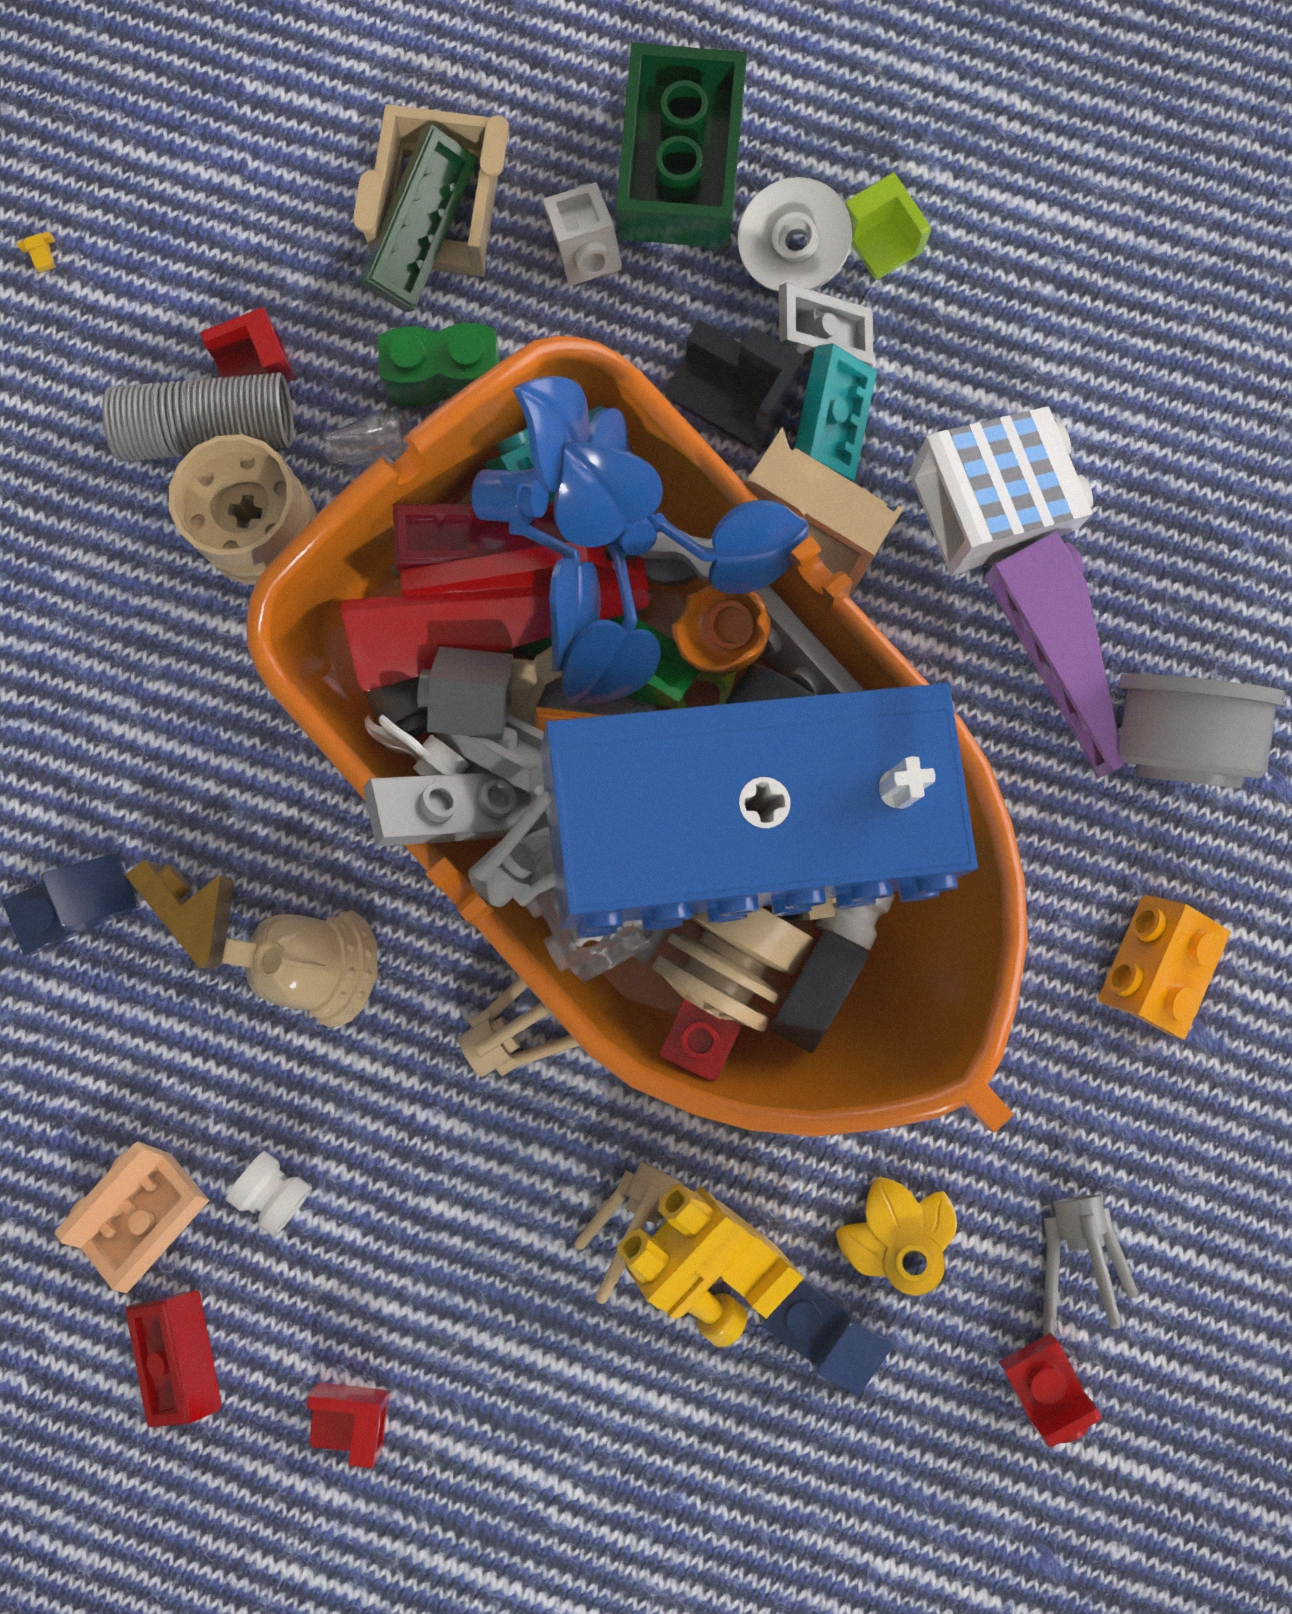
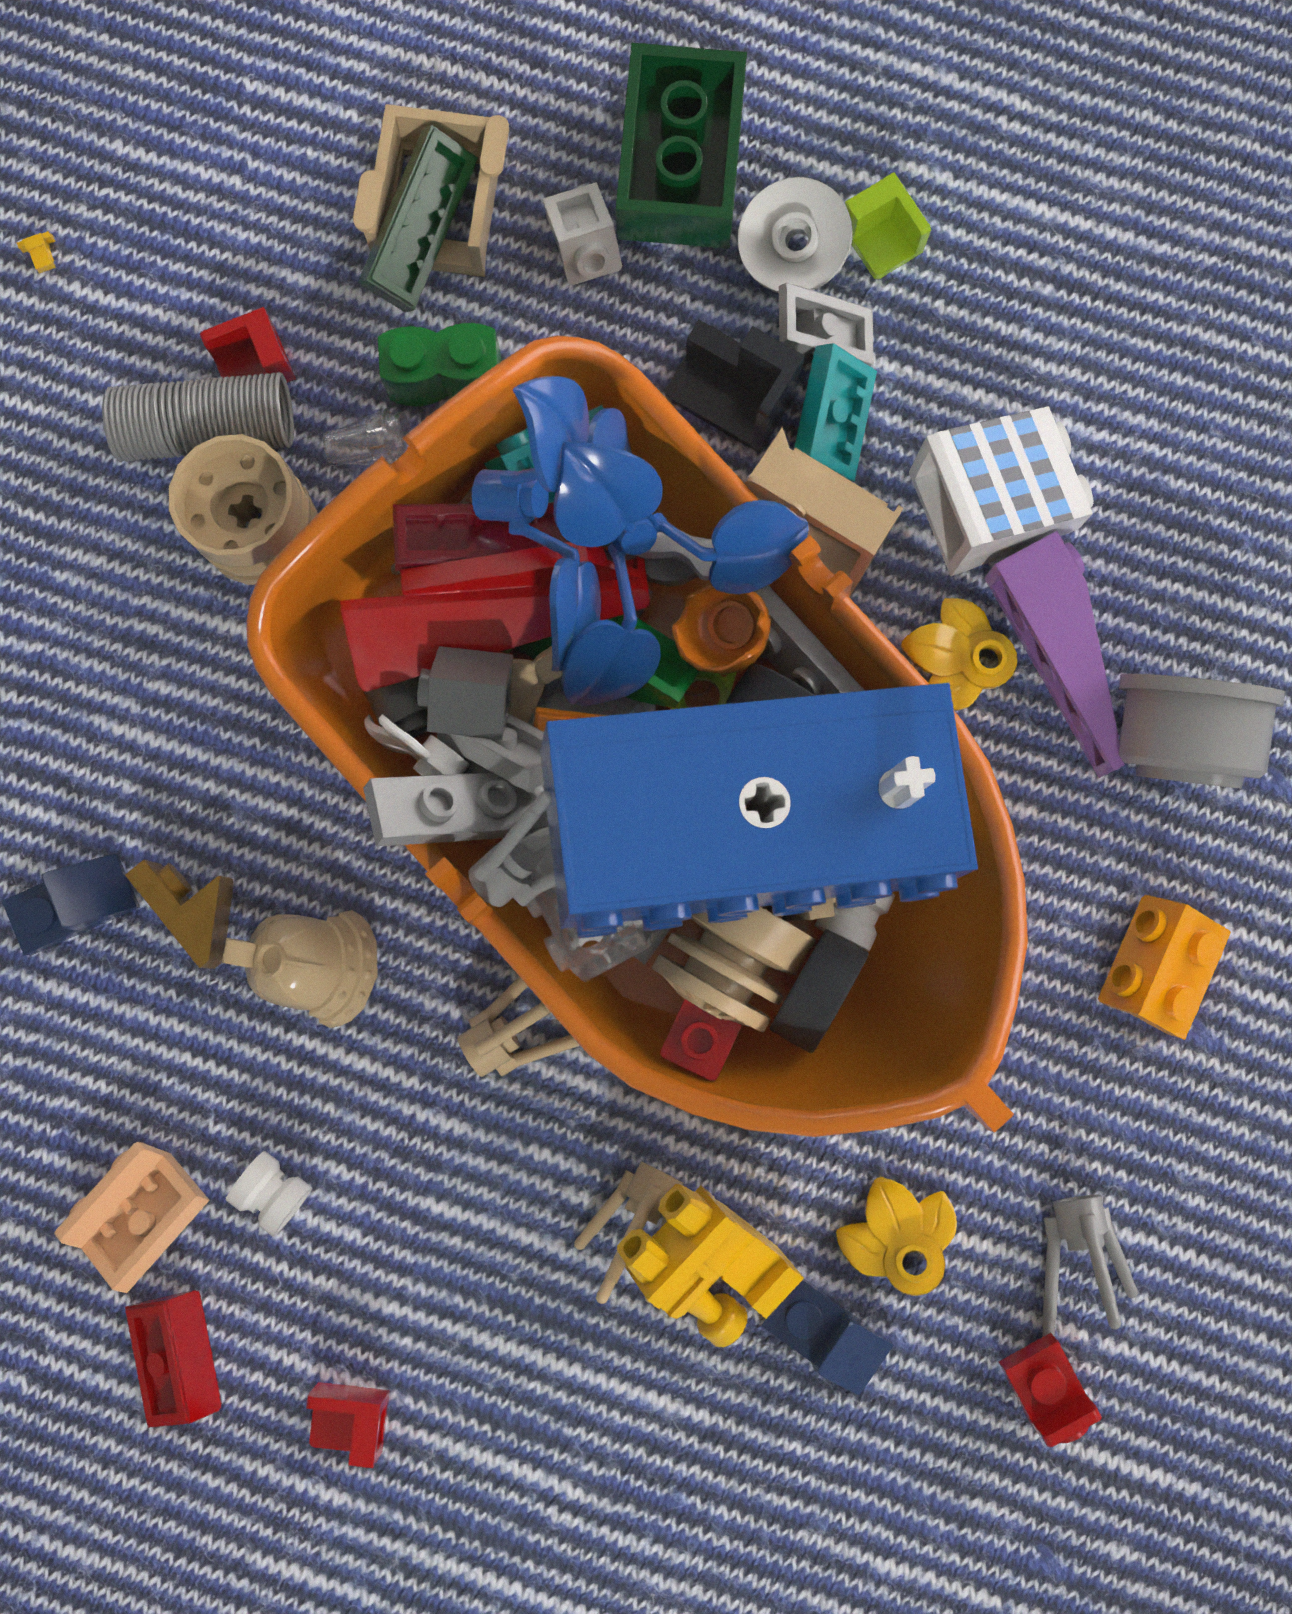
none -> yellow plate [901,598,1017,711]

